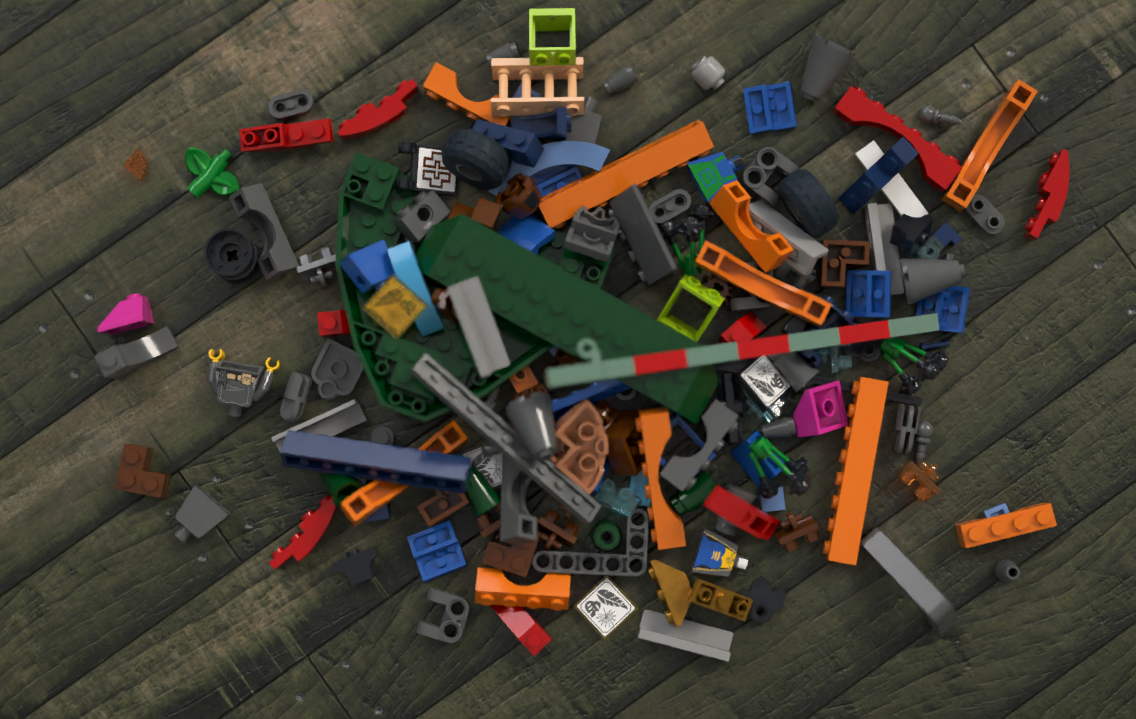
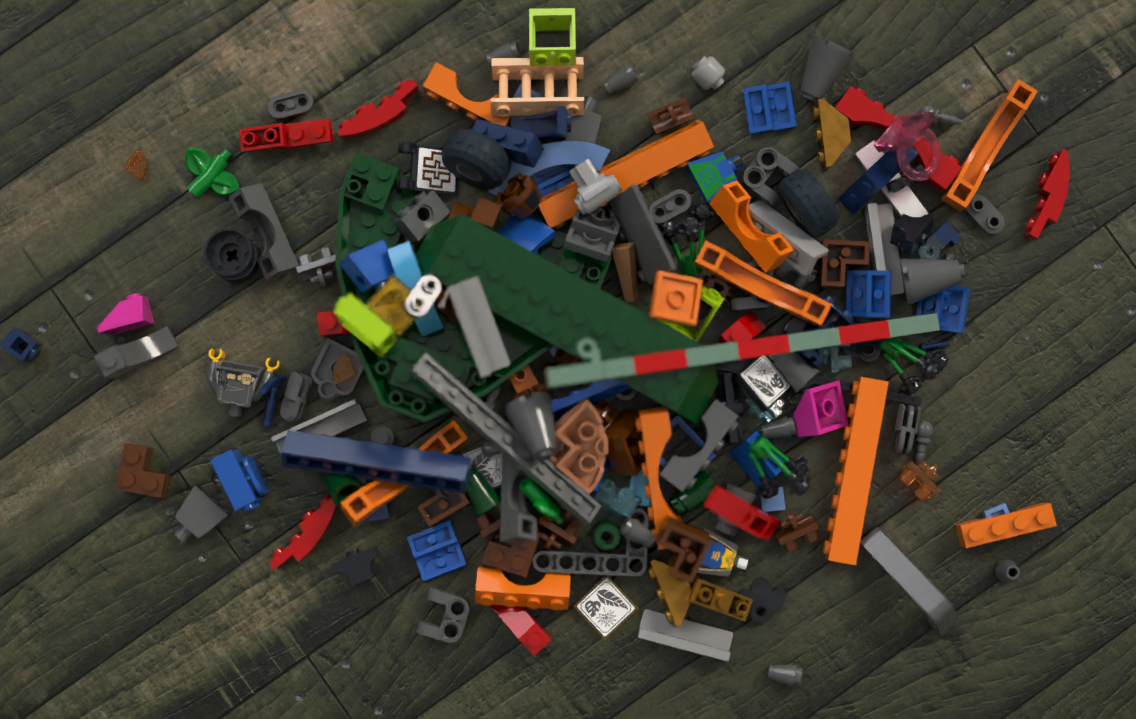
none -> dark blue brick [0,327,41,363]
none -> blue brick [210,450,270,512]
none -> dark blue piece [259,375,286,427]
none -> clear orange tile [332,354,357,385]
none -> lime window [334,293,397,358]
none -> plate [403,275,441,319]
none -> green plant [519,477,564,524]
none -> light grey piece [569,159,622,215]
none -> medium nougat piece [612,243,639,302]
none -> dark grey cone [619,517,656,547]
none -> reddish brown hips [647,97,694,135]
none -> orange plate [649,271,703,327]
none -> reddish brown brick [657,515,712,583]
none -> dark grey cone [768,665,803,688]
none -> pearl gold slope [812,99,851,171]
none -> clear pink tile [874,111,941,181]
none -> black piece [886,163,927,193]

